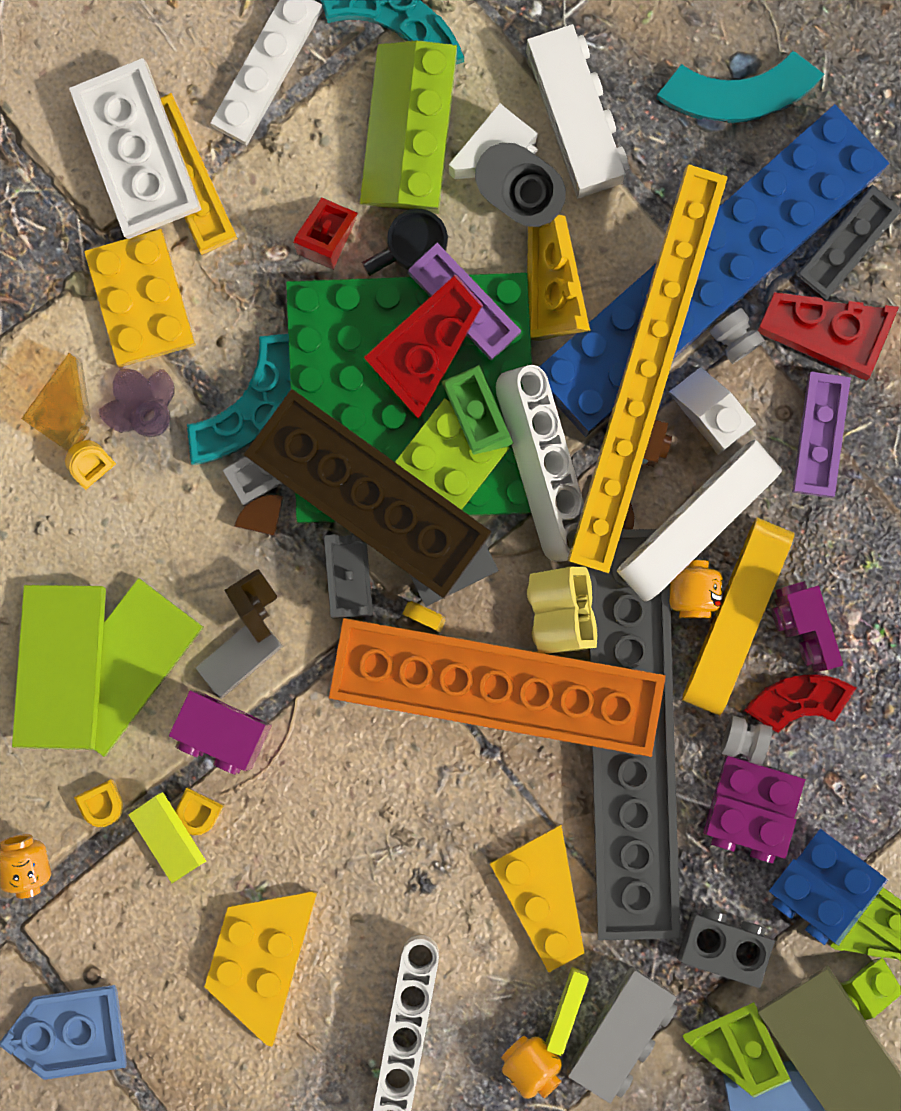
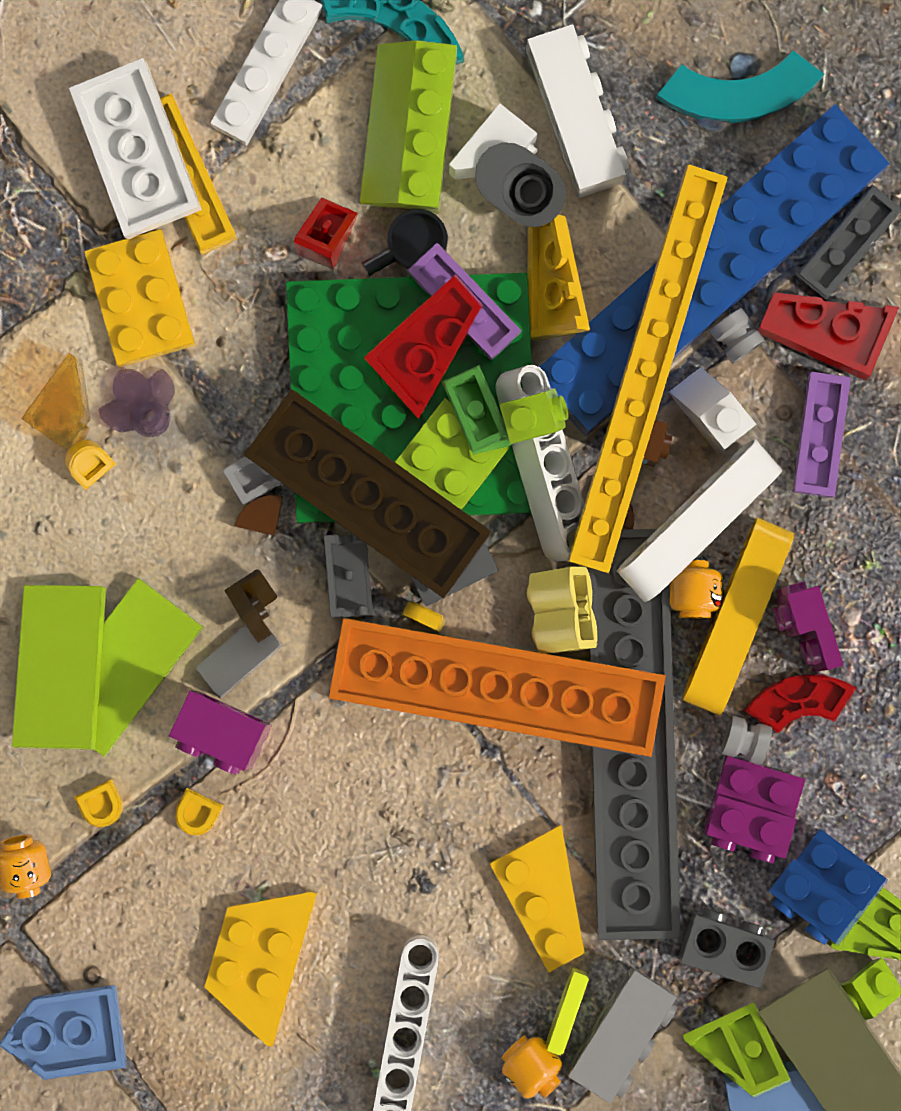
neon yellow tile [128,792,206,884] -> none
teal tile [187,334,291,466] -> none
none -> lime bracket [499,388,568,444]

